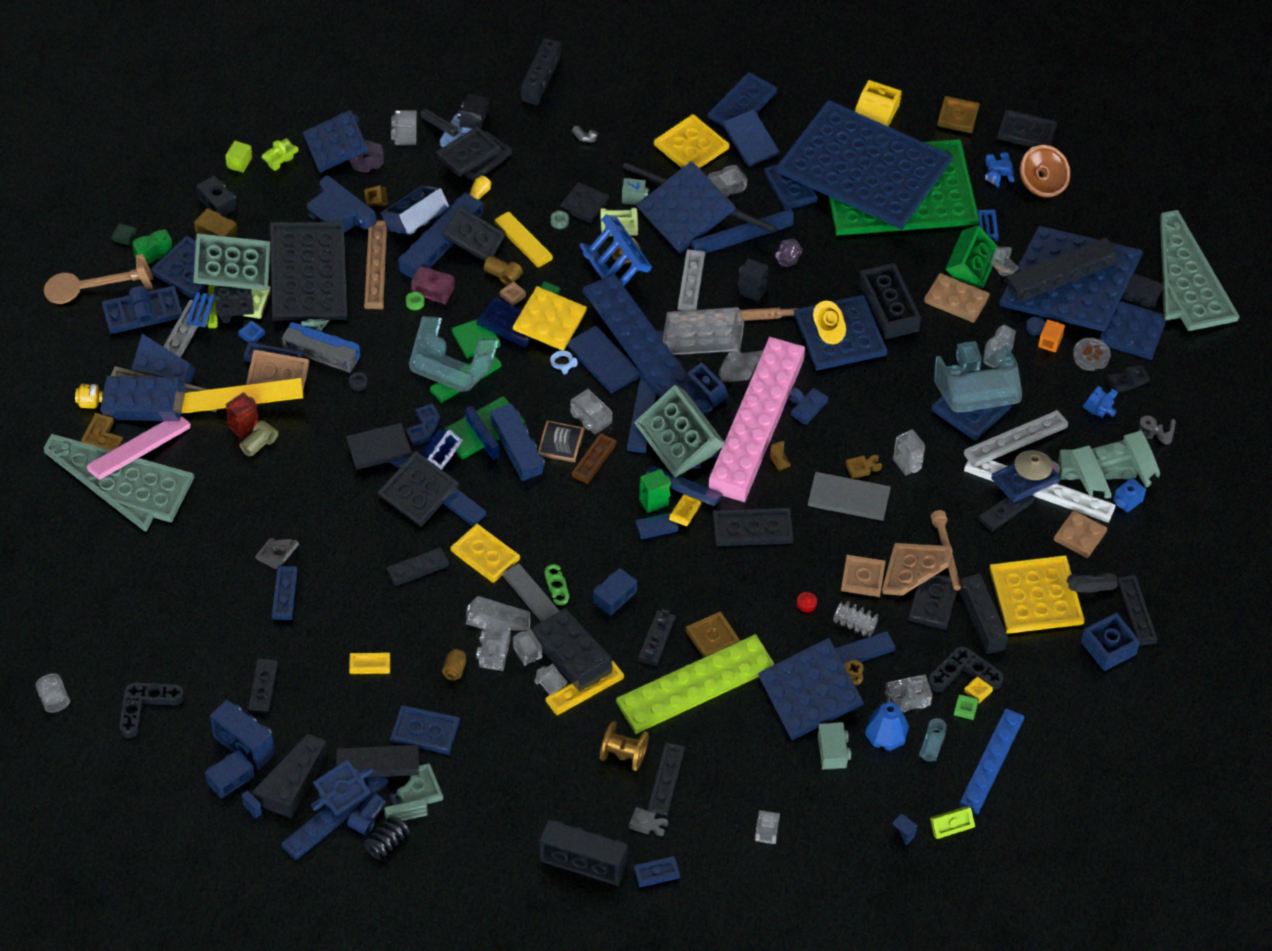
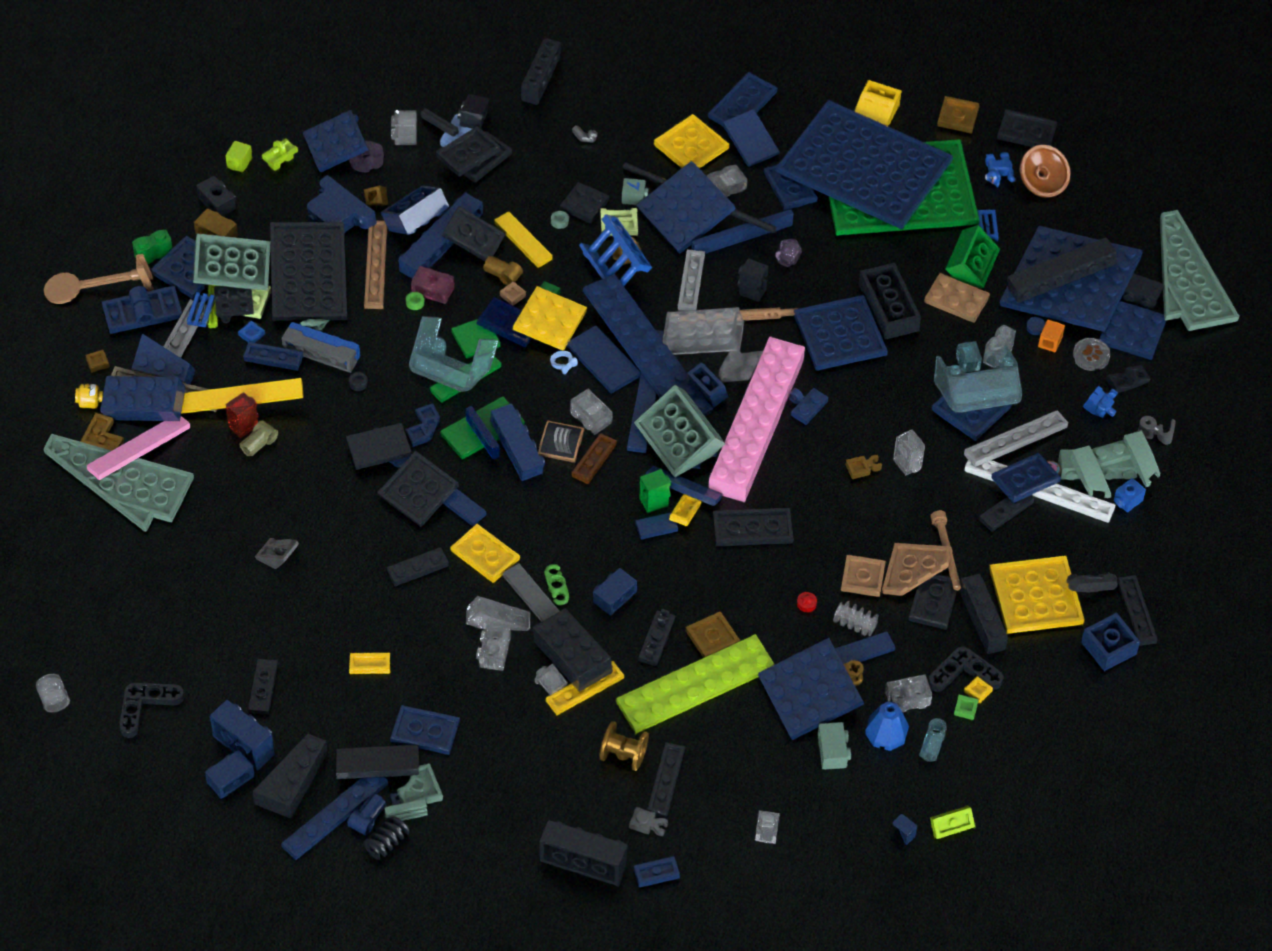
clear green tile [112,223,136,245] -> none
dark blue tile [242,791,262,818] -> none
medium nougat plate [246,350,310,389] -> none
dark blue plate [272,566,298,620] -> none
dark blue plate [310,760,374,817] -> none
clear blue brick [421,429,462,470] -> none
pearl gold brick [442,649,466,680] -> none
yellow cone [469,176,491,200] -> none
clear brick [513,629,542,665] -> none
pearl gold slope [770,441,791,470] -> none
dark grey tile [808,472,891,521] -> none
yellow piece [813,301,846,345] -> none
blue plate [959,709,1024,814] -> none
clear bracket [991,247,1018,276] -> none
dark tan dish [1014,450,1053,480] -> none
medium nougat plate [1054,510,1107,558] -> none
none -> pearl gold tile [86,350,109,373]

